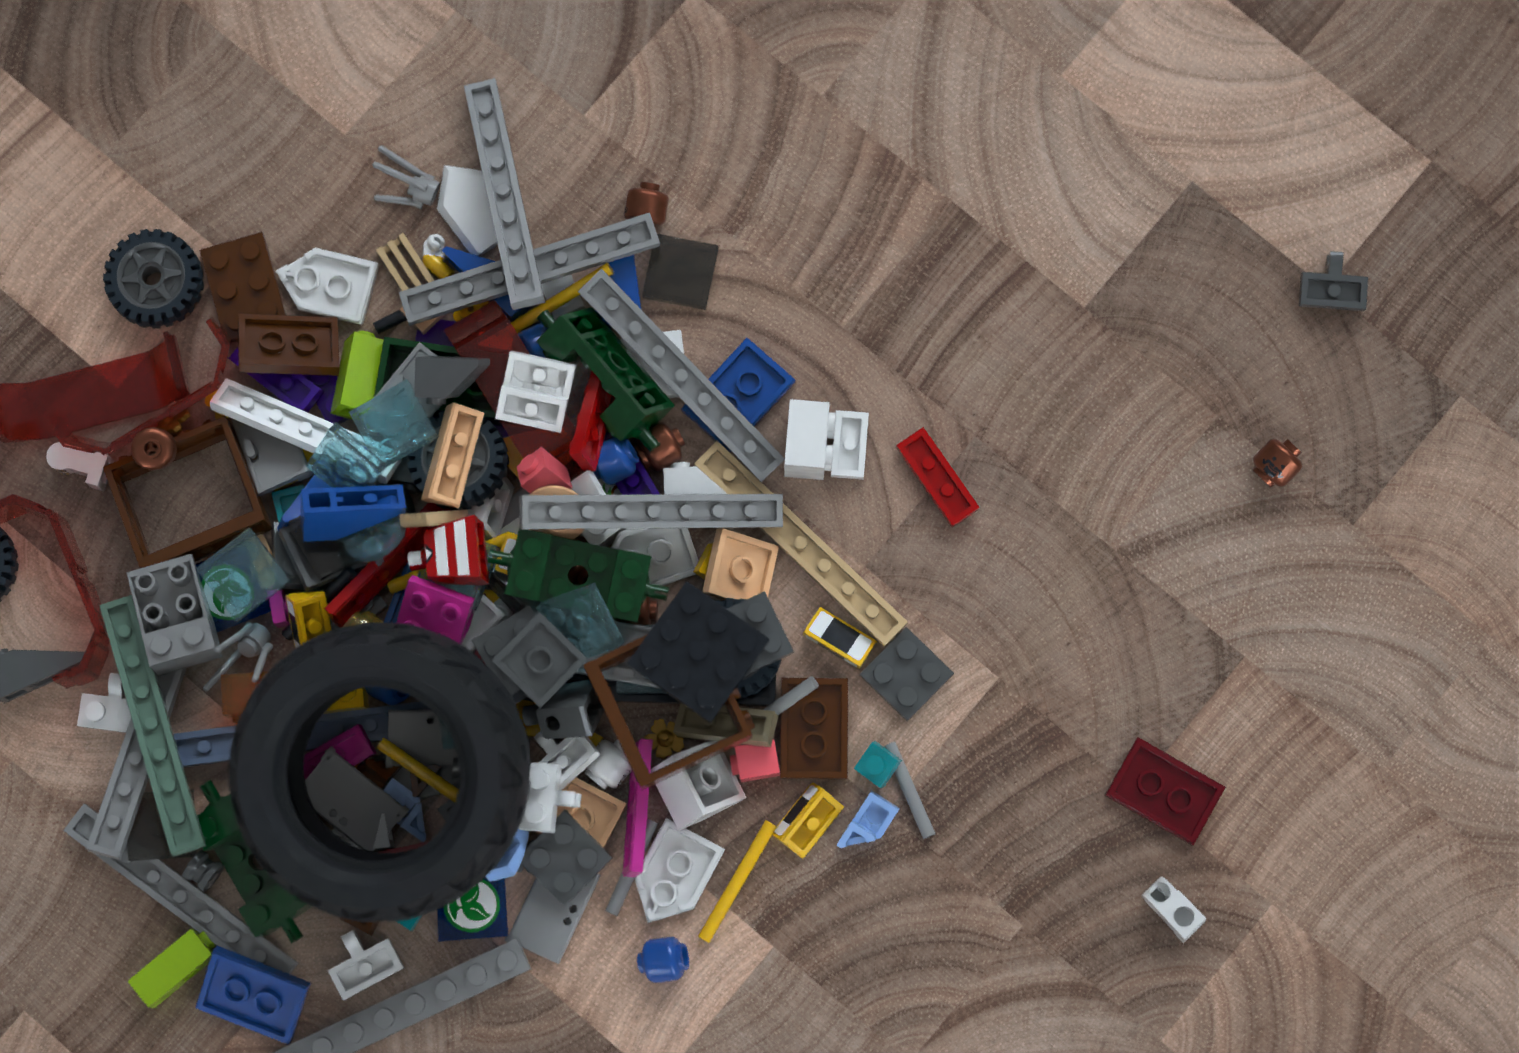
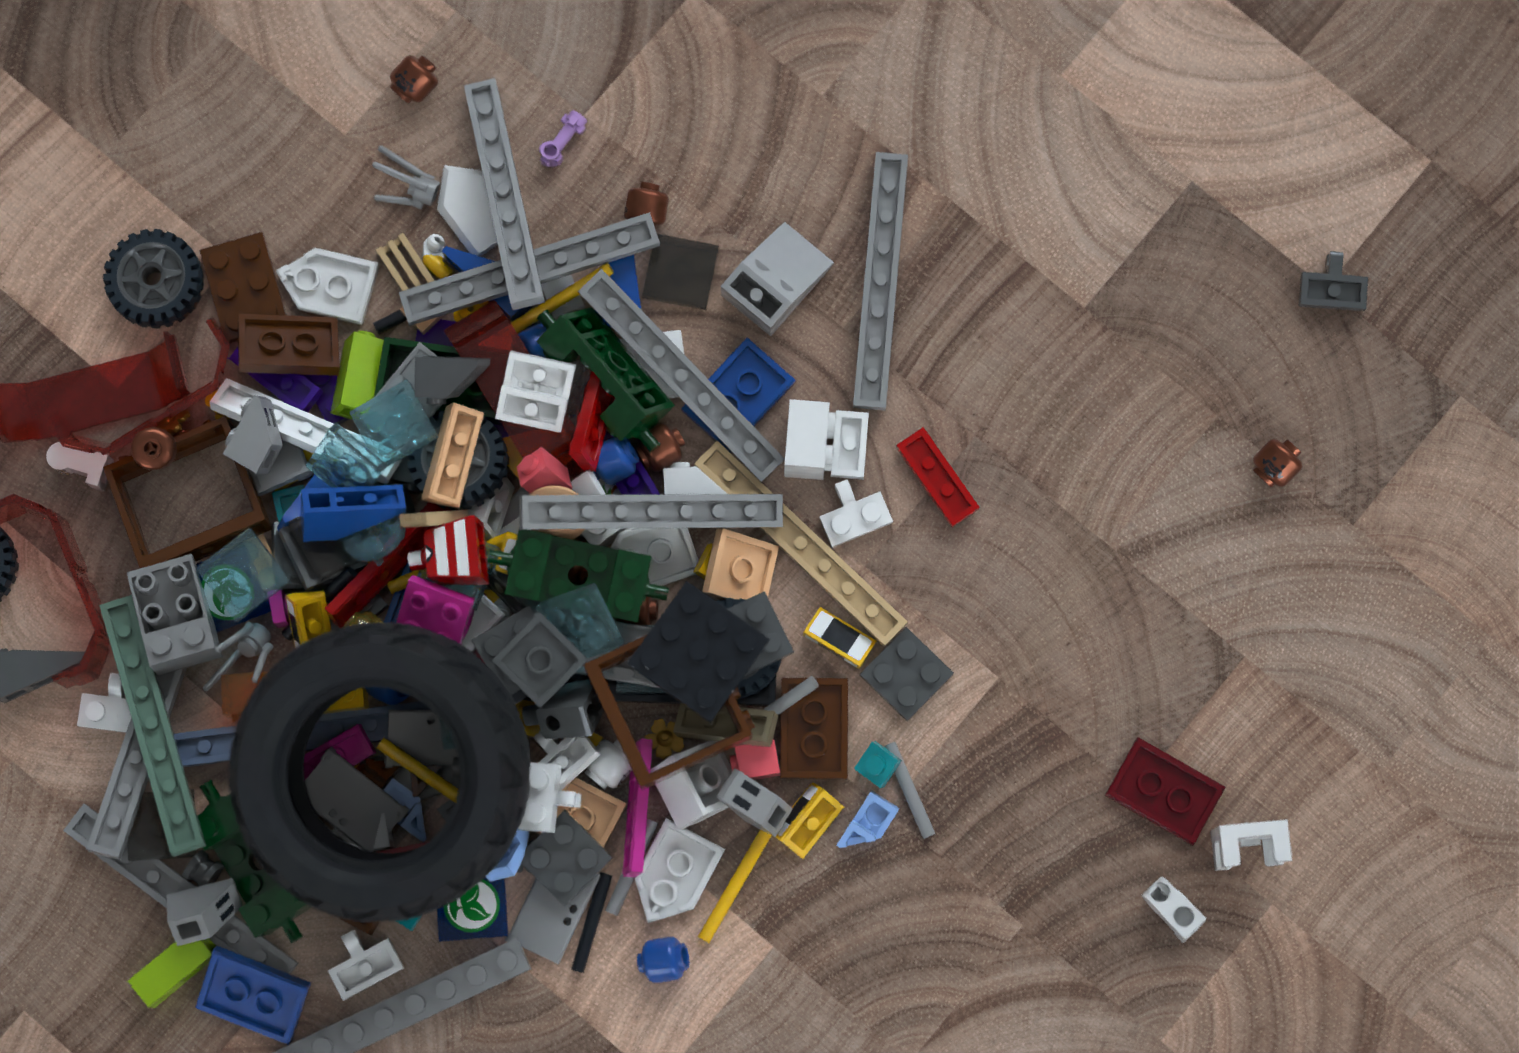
none -> light grey slope [167,878,242,946]
none -> light grey slope [223,395,283,474]
none -> copper head [390,55,438,104]
none -> lavender bar [539,110,587,167]
none -> black bar [571,872,612,973]
none -> light grey slope [717,768,793,837]
none -> light grey slope [721,222,834,336]
none -> white plate [819,479,893,548]
none -> light grey plate [853,152,908,411]
none -> white panel [1210,820,1292,871]

